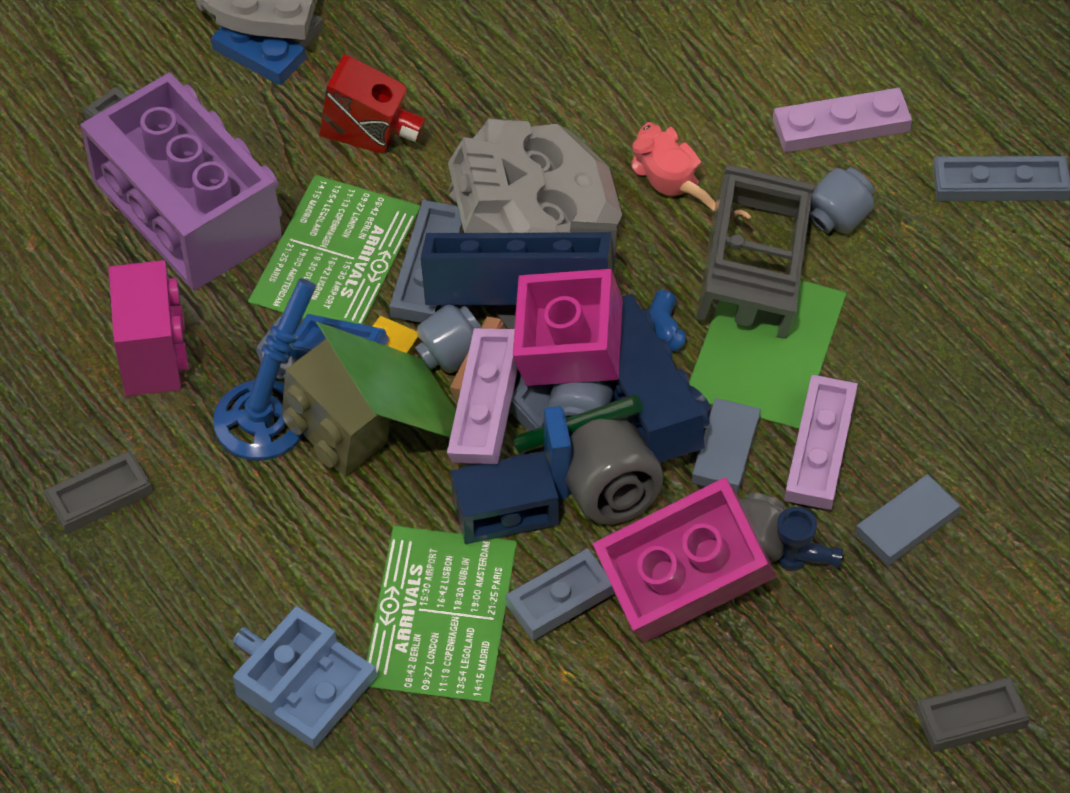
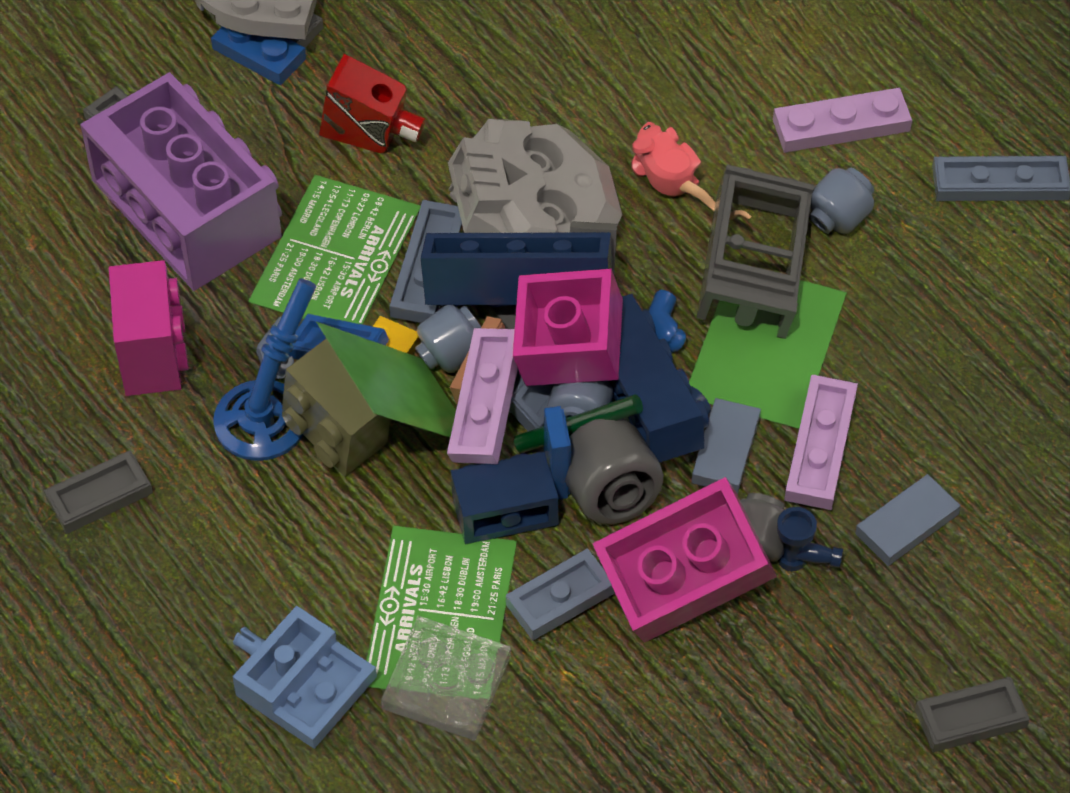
none -> clear plate [381,616,511,741]

